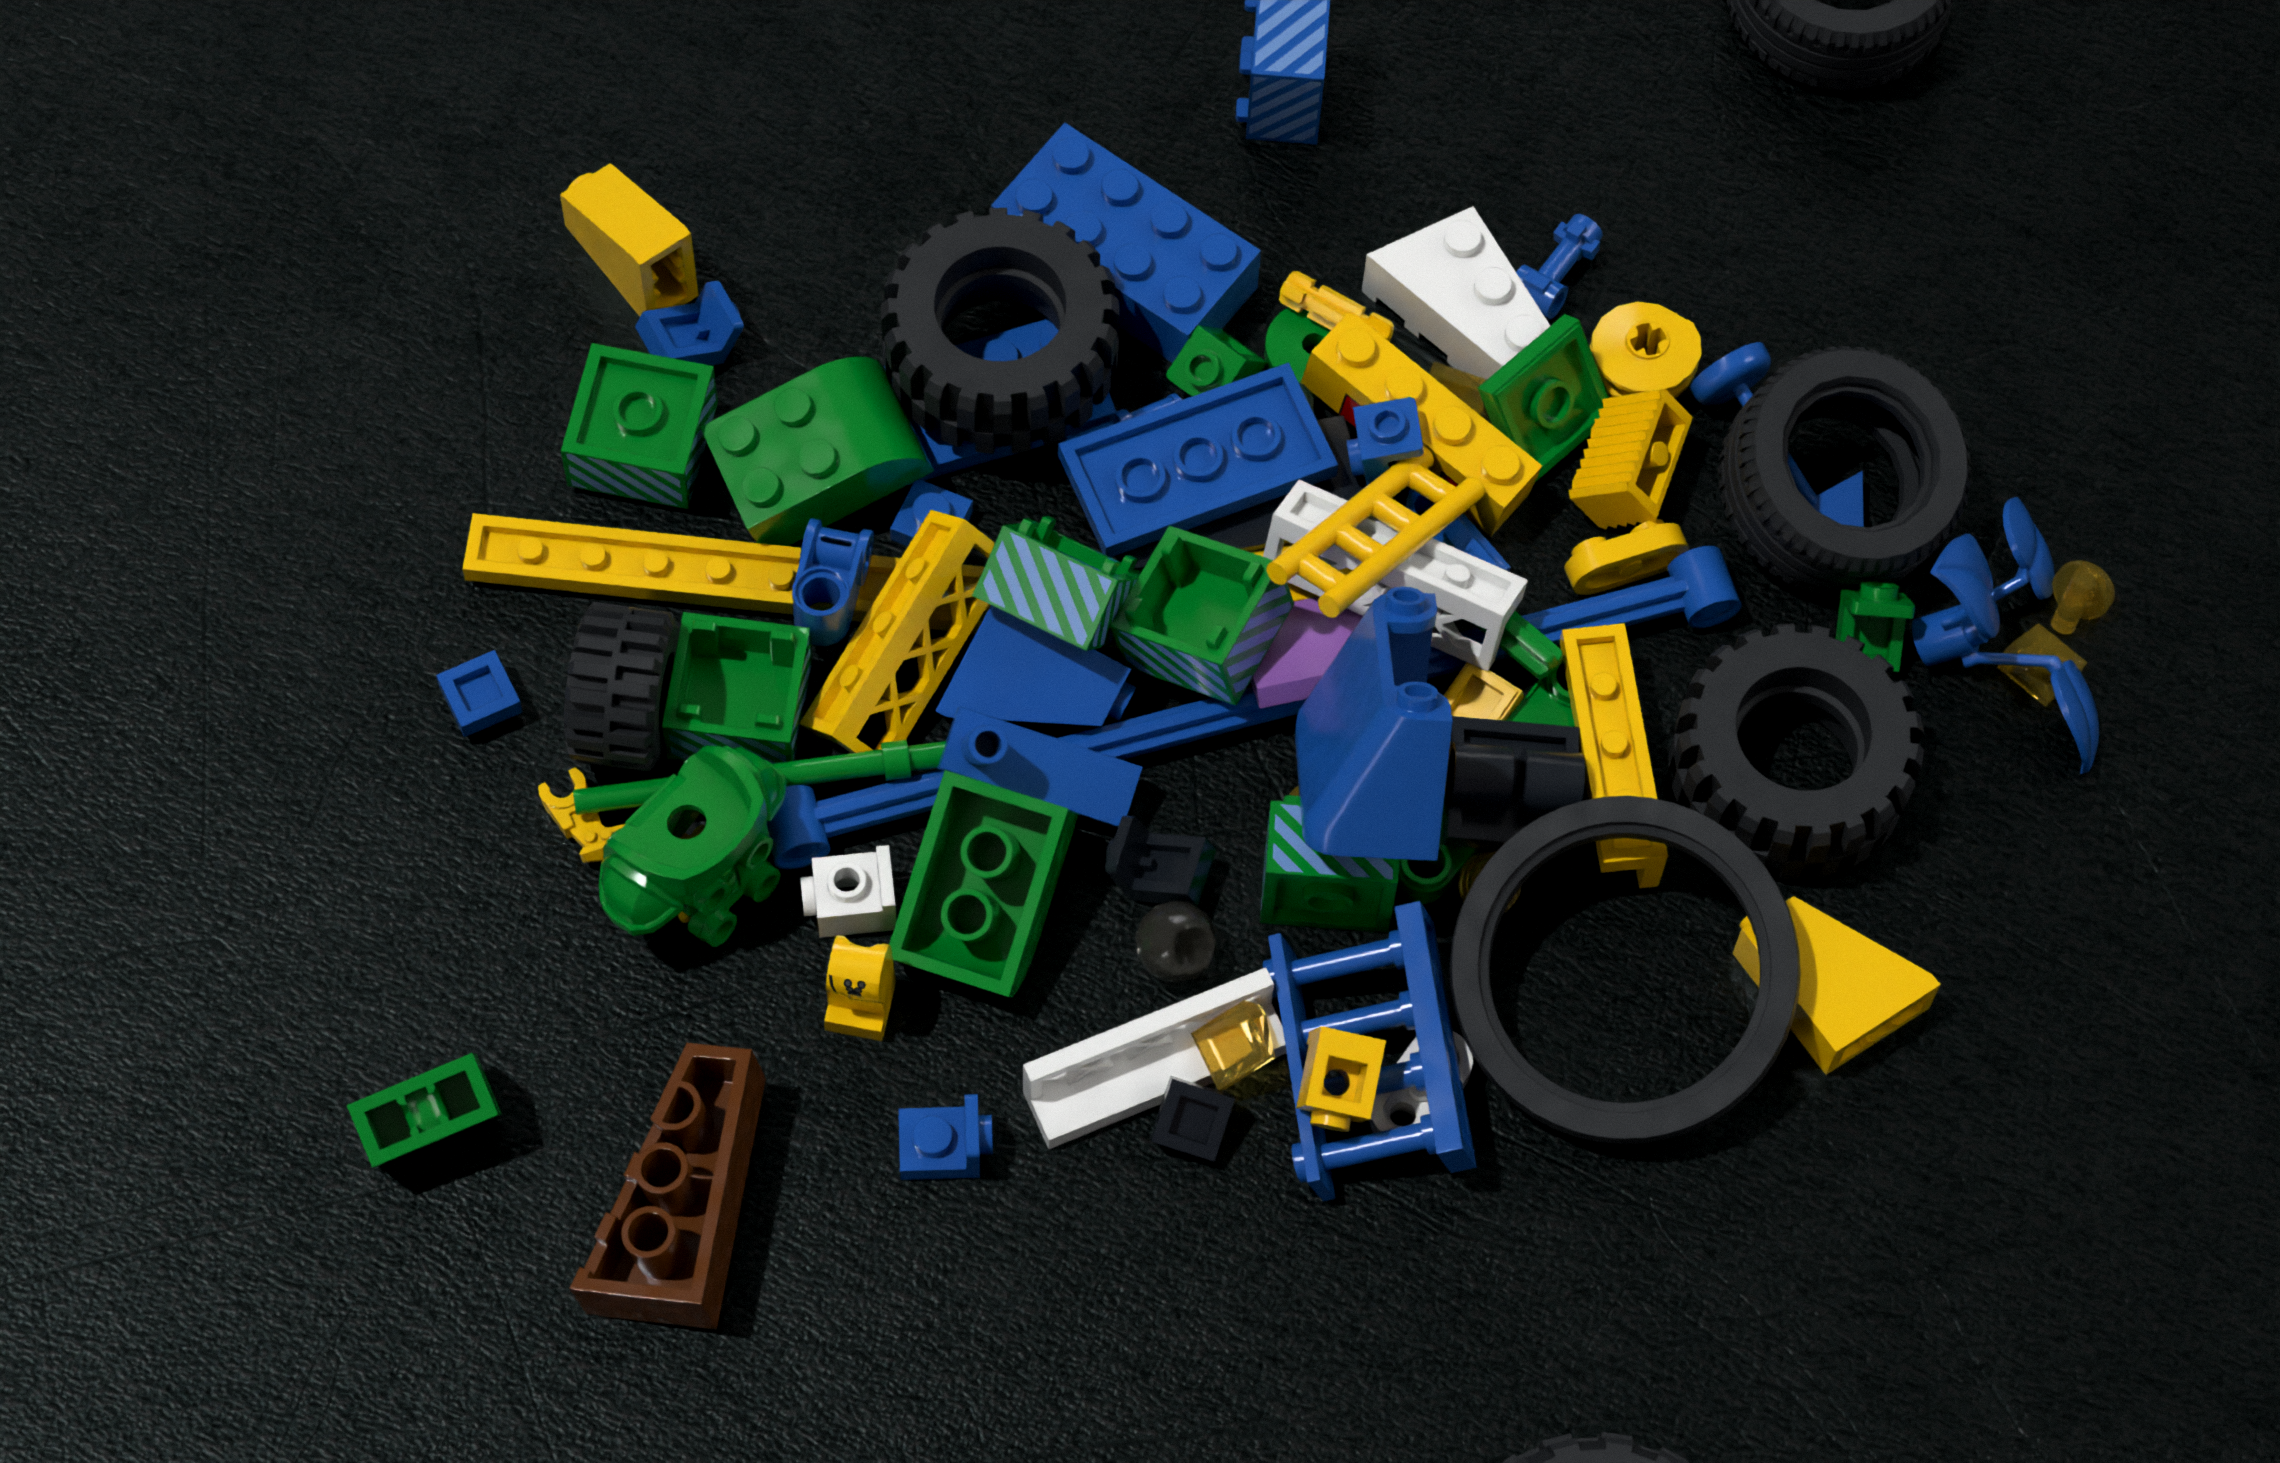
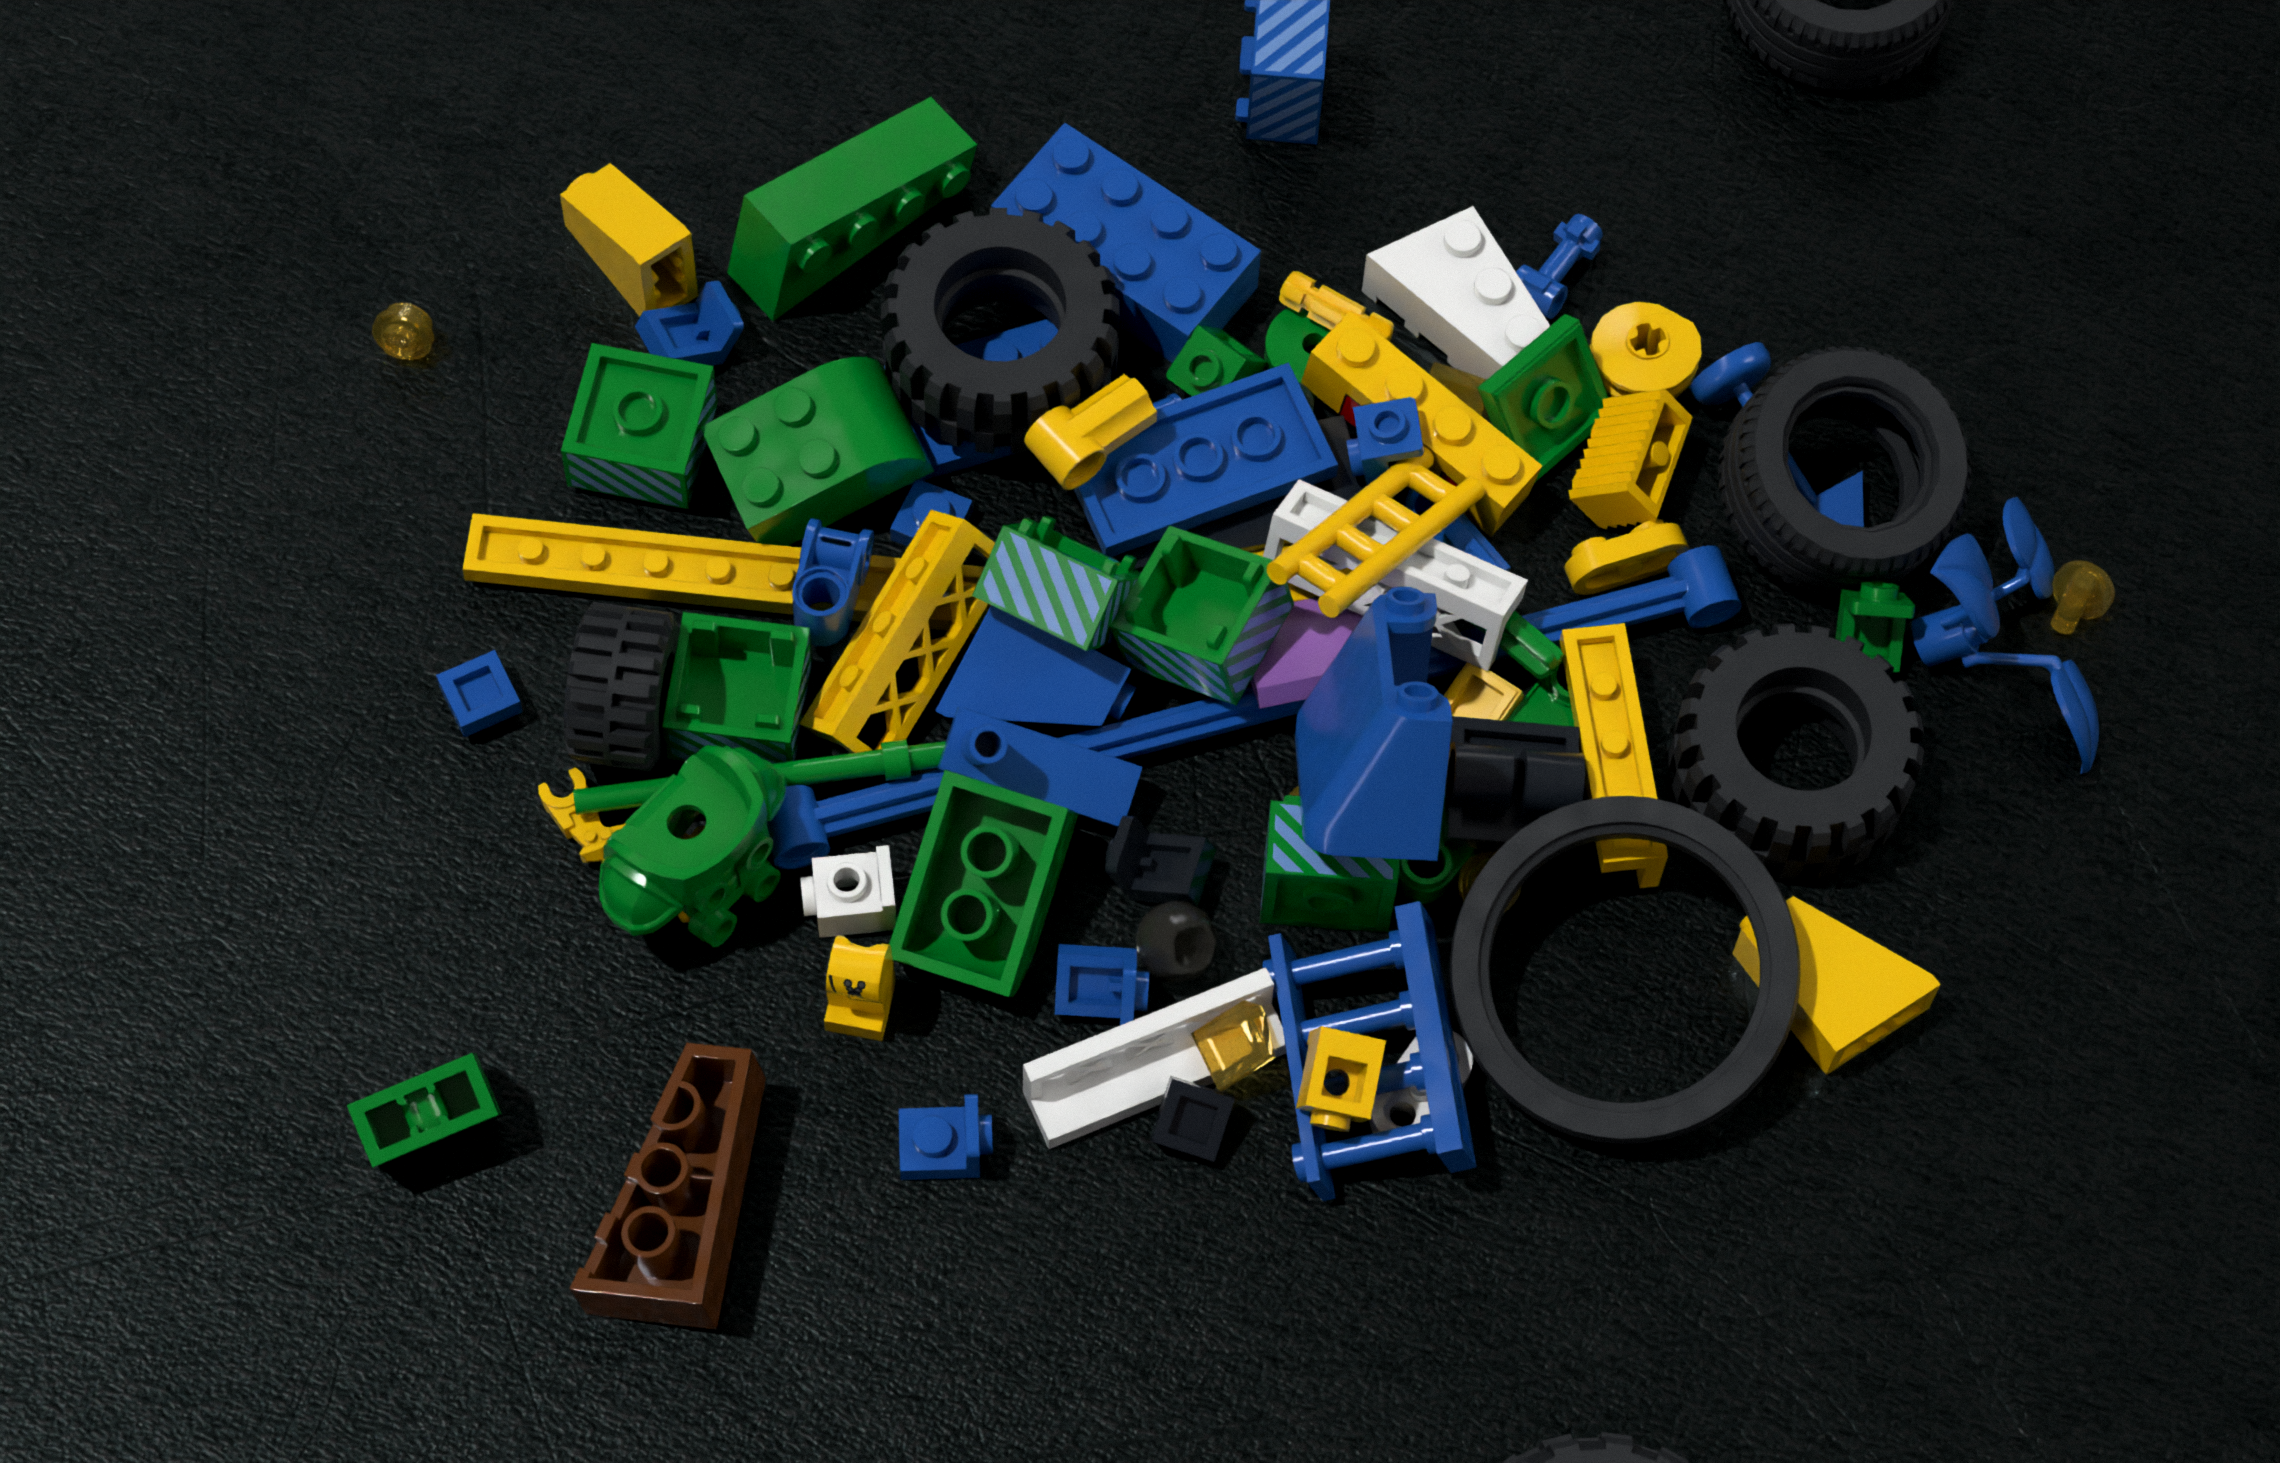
clear yellow slope [1998,623,2087,707] -> none
none -> clear yellow plate [372,302,434,360]
none -> green wedge [727,97,977,321]
none -> yellow piece [1024,374,1157,490]
none -> blue bracket [1055,944,1149,1025]

